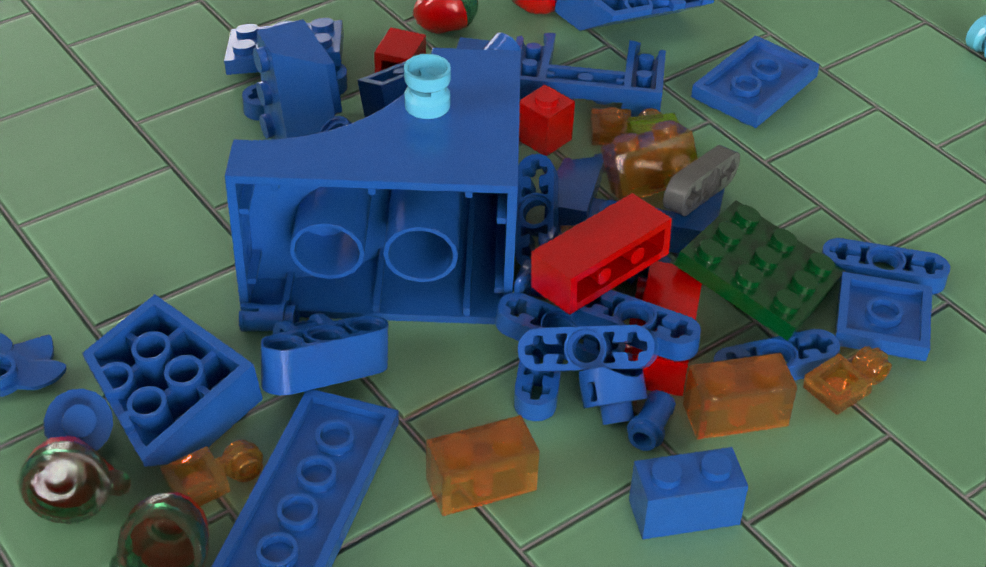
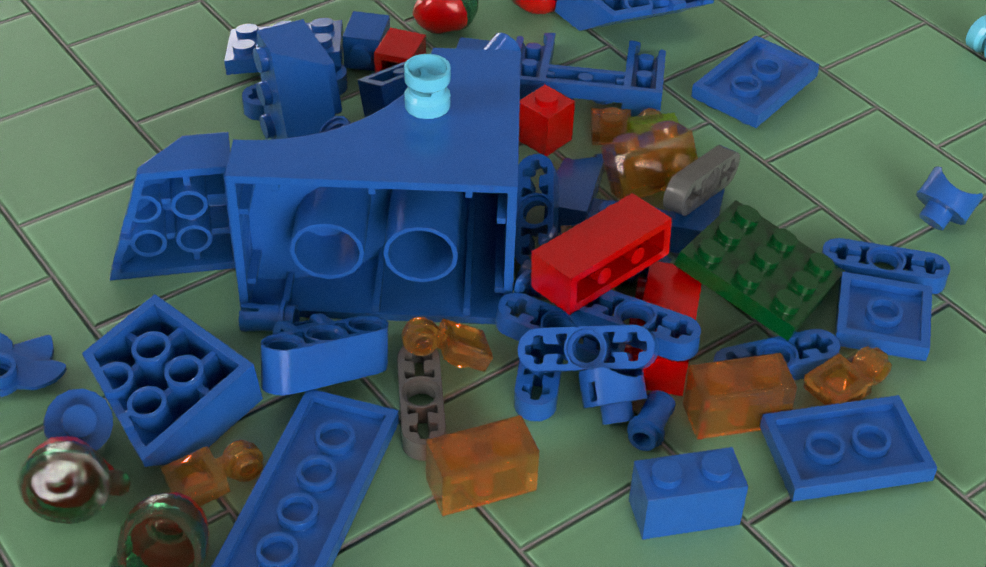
none -> blue wedge [110,132,236,281]
none -> blue brick [343,11,390,71]
none -> dark grey beam [397,342,446,461]
none -> clear orange plate [401,317,493,372]
none -> blue plate [760,395,937,502]
none -> blue piece [916,166,983,231]

